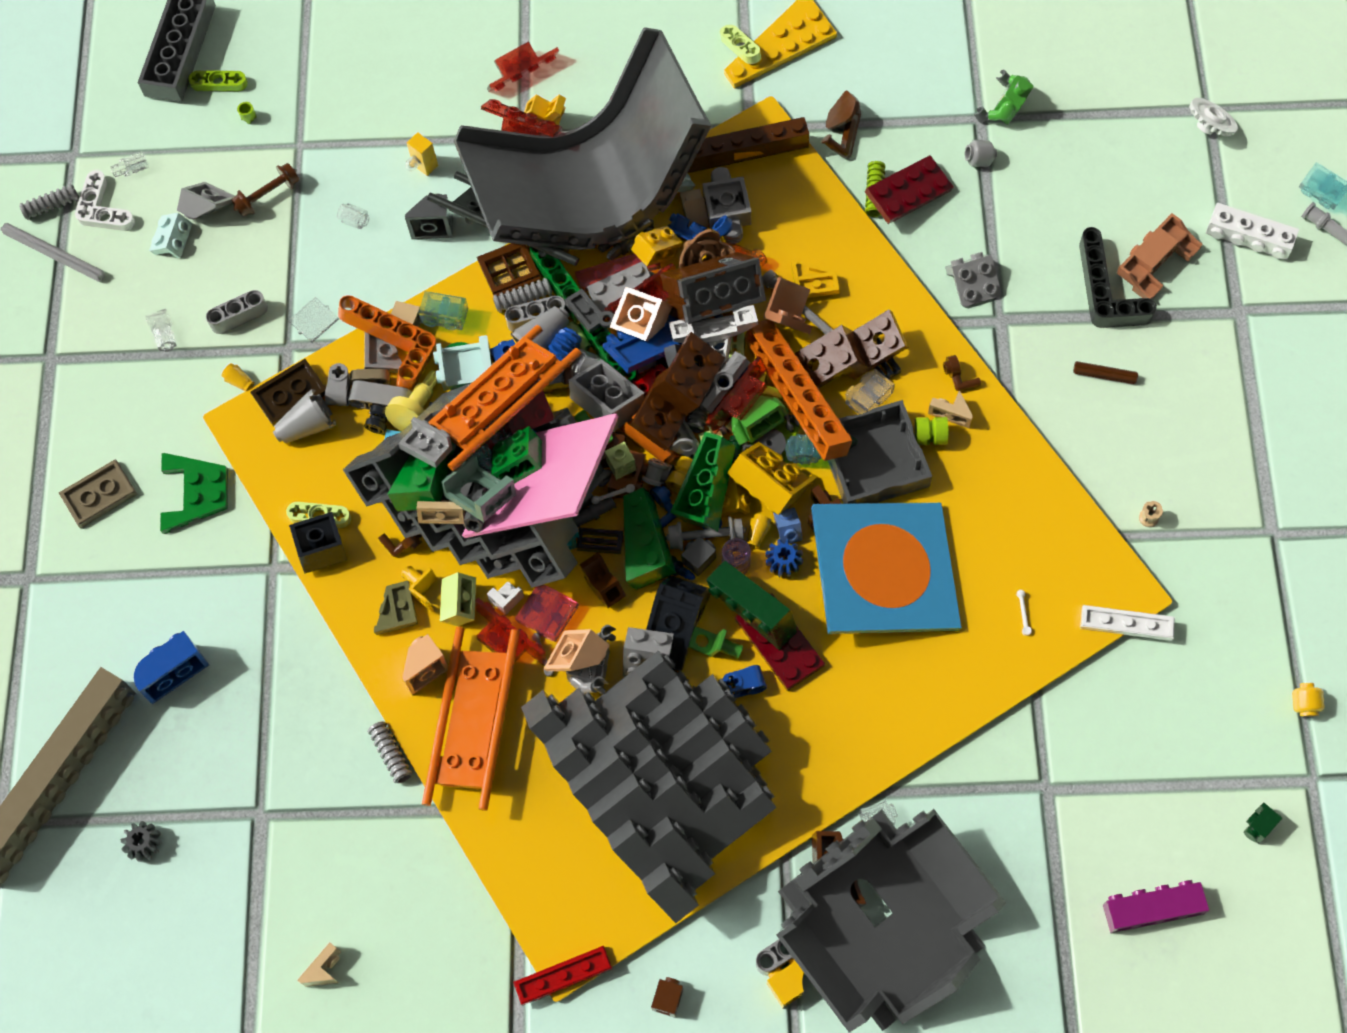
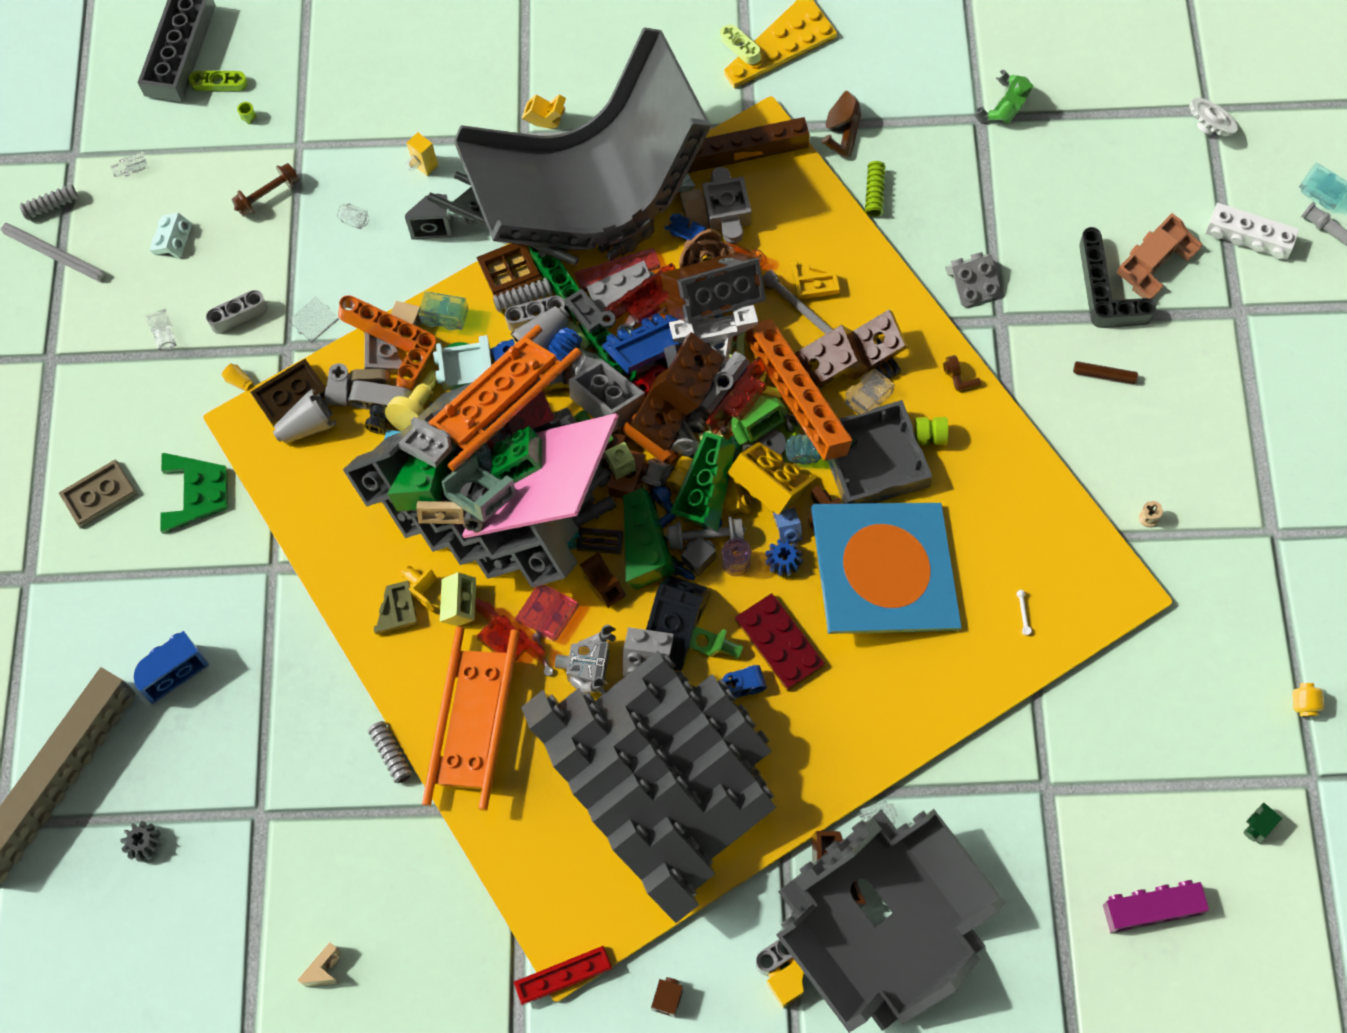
white beam [75,170,135,231] -> none
light grey slope [177,182,235,219] -> none
yellowish green beam [286,502,351,528] -> none
black slope [289,512,347,574] -> none
reddish brown plate [378,533,422,557] -> none
light nougat slope [402,634,448,695] -> none
clear red bracket [481,99,562,137] -> none
clear red bracket [487,41,559,92] -> none
white panel [487,582,524,615] -> none
light nougat slope [544,629,609,671] -> none
white hinge [591,484,635,504] -> none
light nougat slope [610,287,672,341] -> none
yellow brick [631,225,683,266] -> none
blue plate [689,215,733,237] -> none
dark green wedge [706,561,798,651] -> none
yellow cone [746,514,772,549] -> none
nougat bracket [764,277,813,334] -> none
dark red plate [865,155,954,224] -> none
tan slope [928,391,973,428] -> none
light grey head [965,140,997,167] -> none
white tile [1080,605,1175,641] -> none

